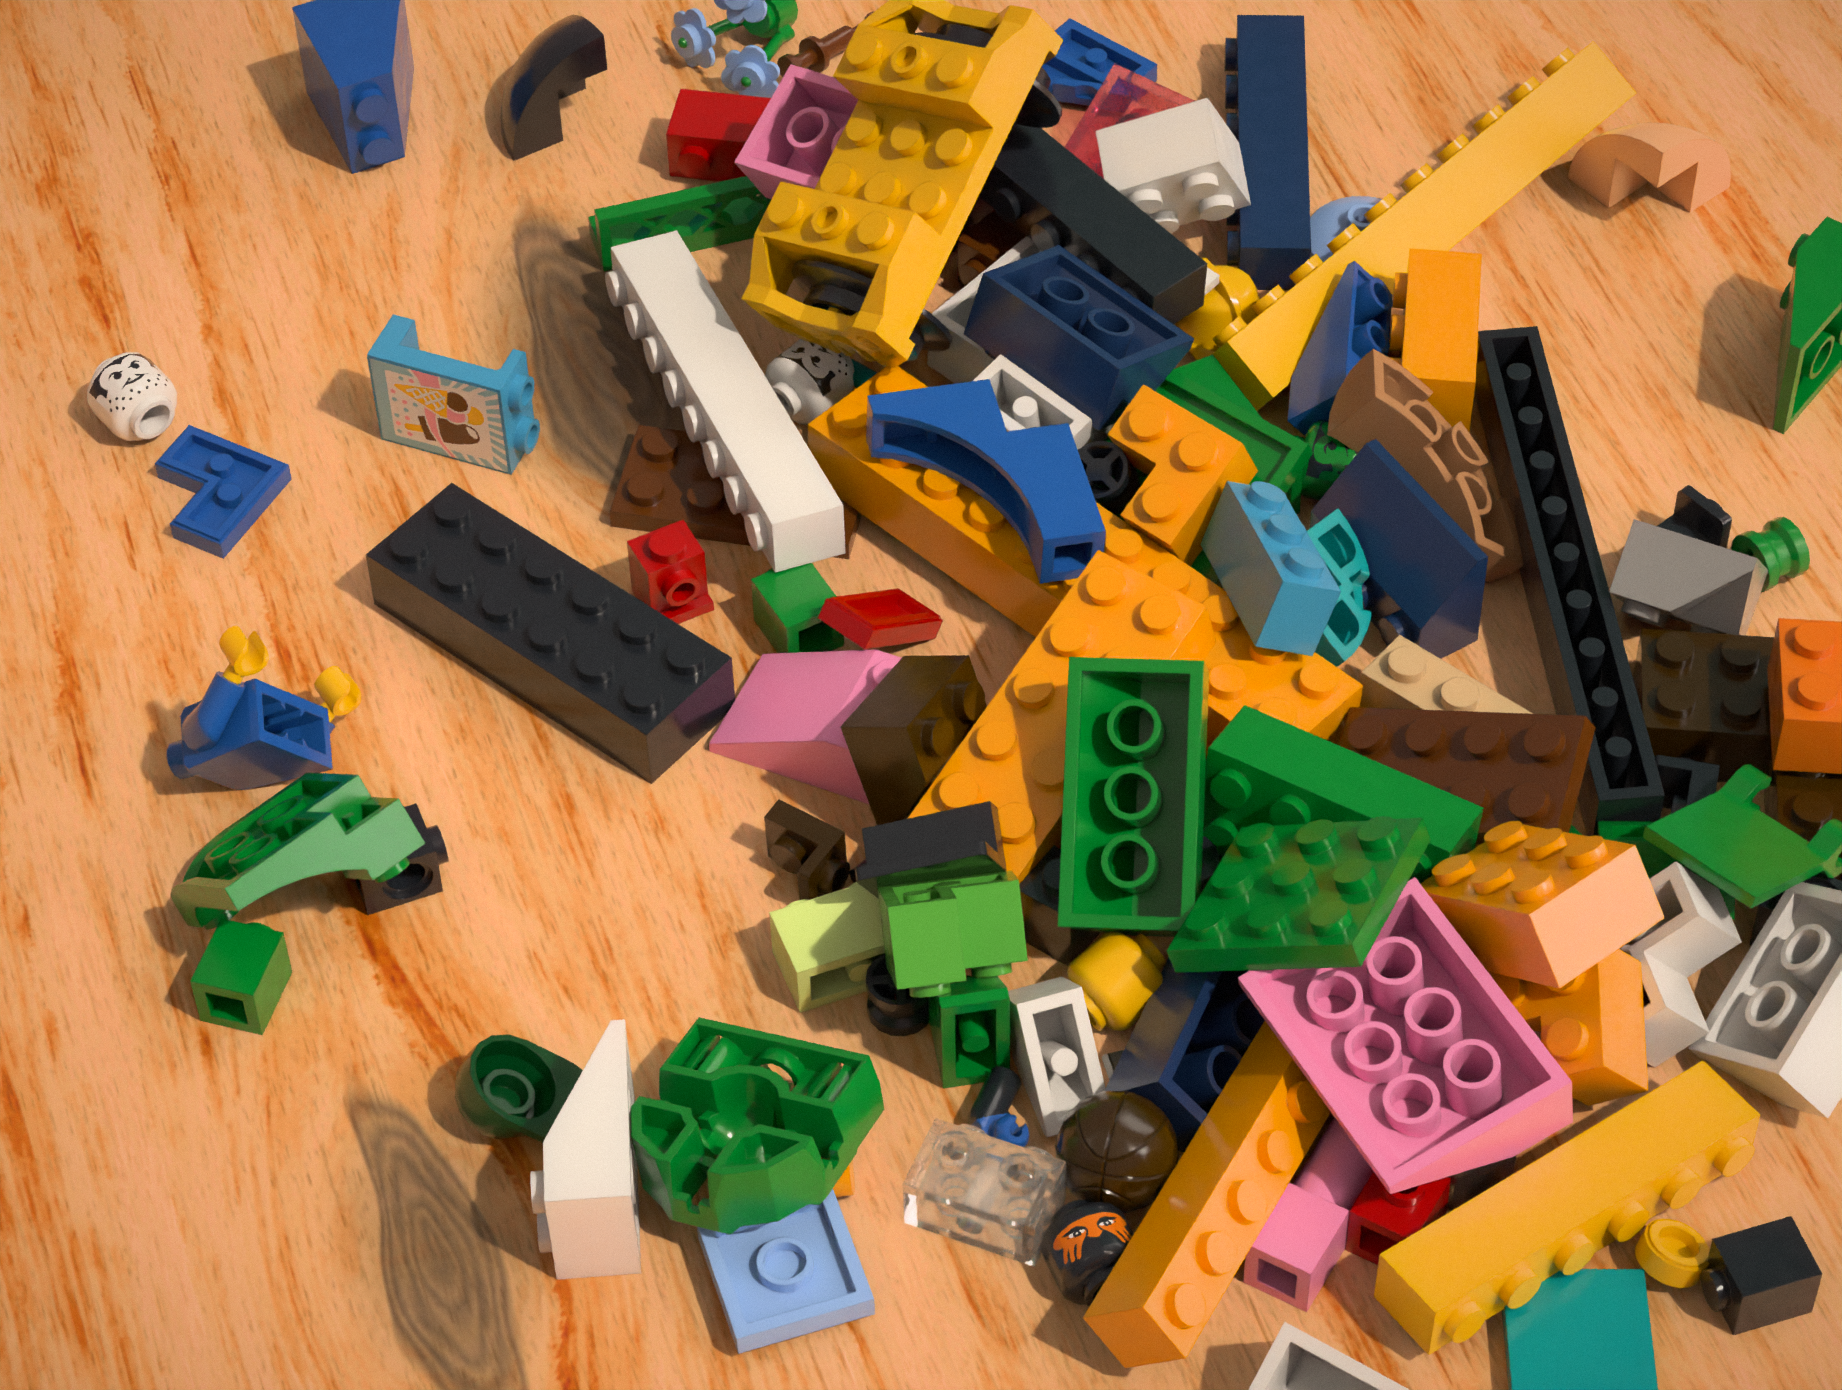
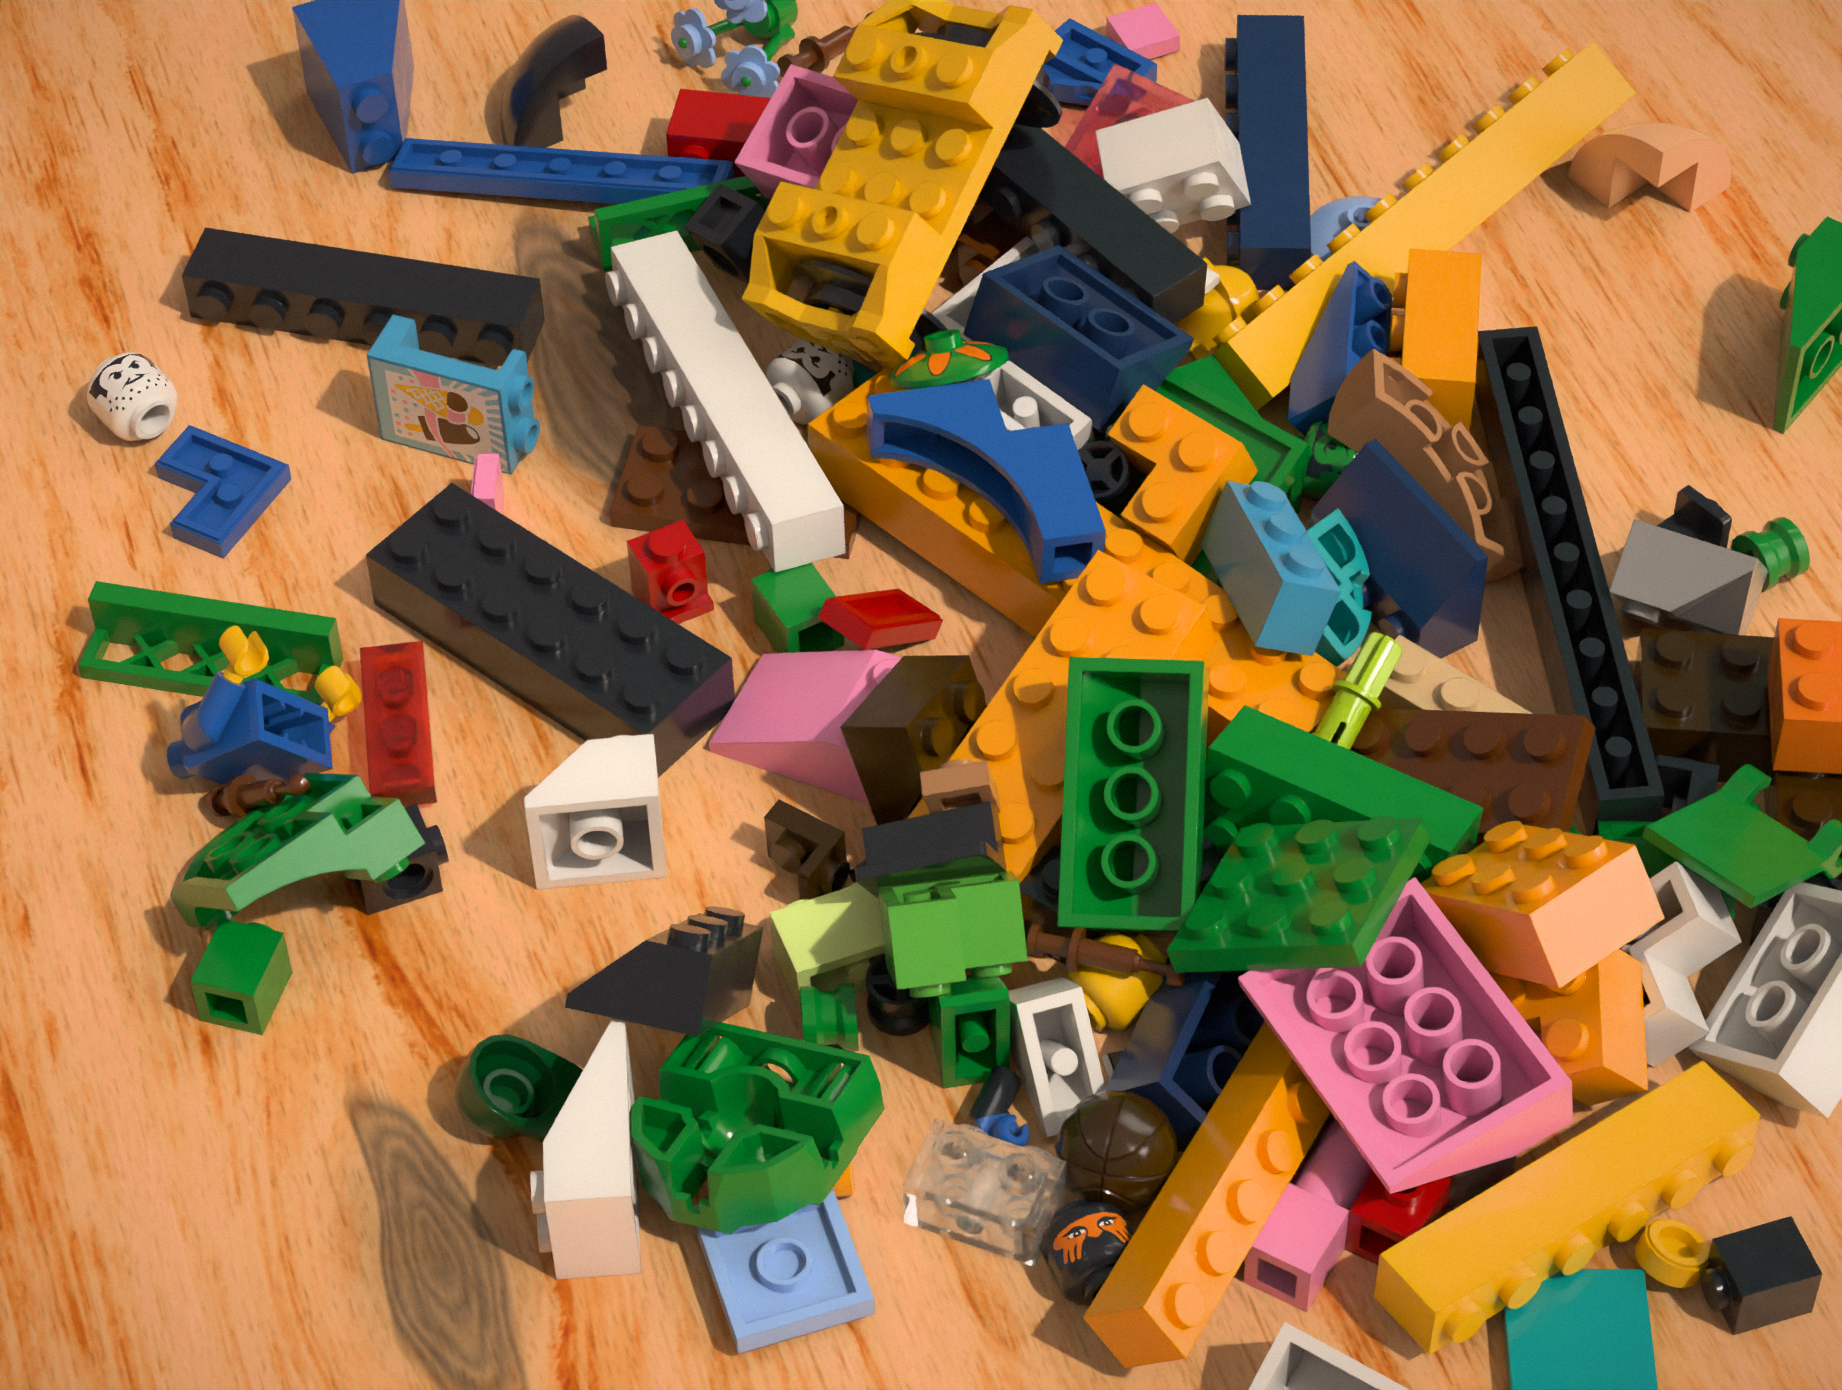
none -> green fence [78,581,344,705]
none -> black brick [182,227,545,366]
none -> reddish brown piece [206,773,311,818]
none -> clear red plate [360,641,437,807]
none -> blue tile [389,138,735,204]
none -> bright pink tile [471,454,505,514]
none -> white slope [524,734,667,890]
none -> black slope [565,906,763,1037]
none -> black brick [684,183,765,284]
none -> green wheel [800,983,859,1051]
none -> green dish [889,329,1009,389]
none -> medium nougat plate [920,759,1000,814]
none -> reddish brown piece [1026,923,1186,986]
none -> bright pink tile [1106,3,1180,60]
none -> lime axle [1312,632,1402,750]

